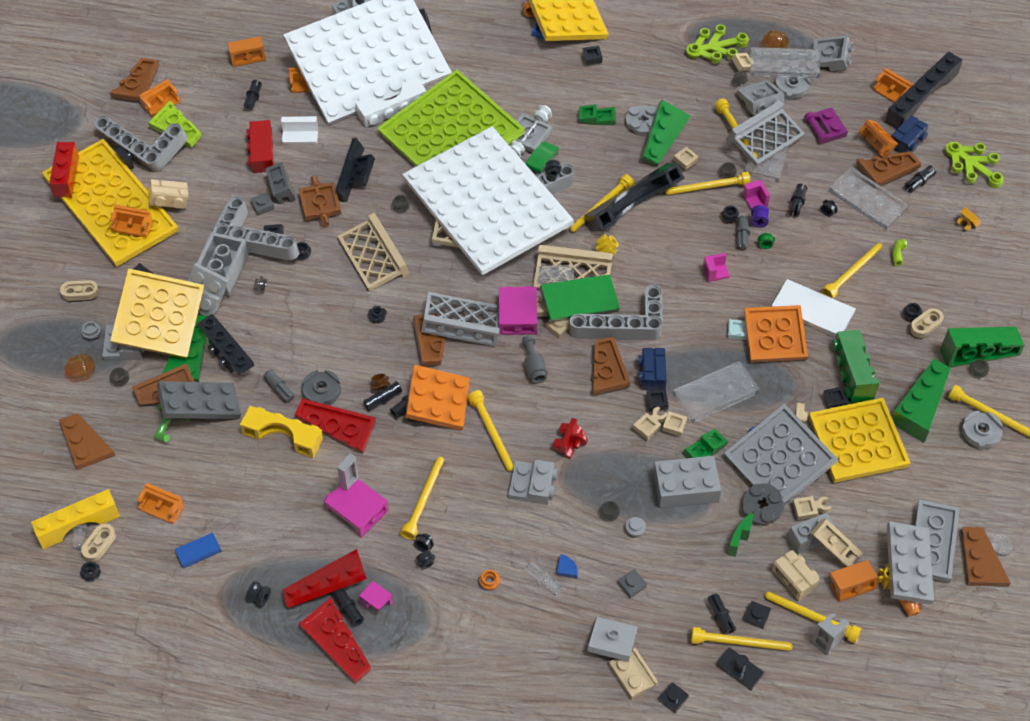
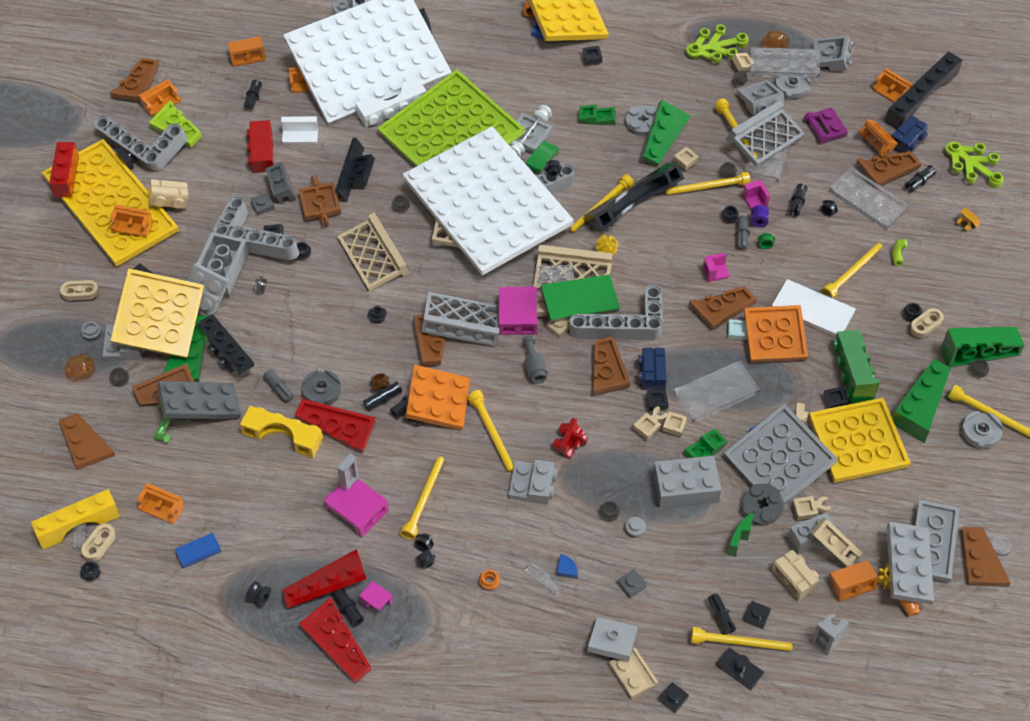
yellow piece [765,592,862,644] -> none
none -> dark orange wing [689,286,757,330]

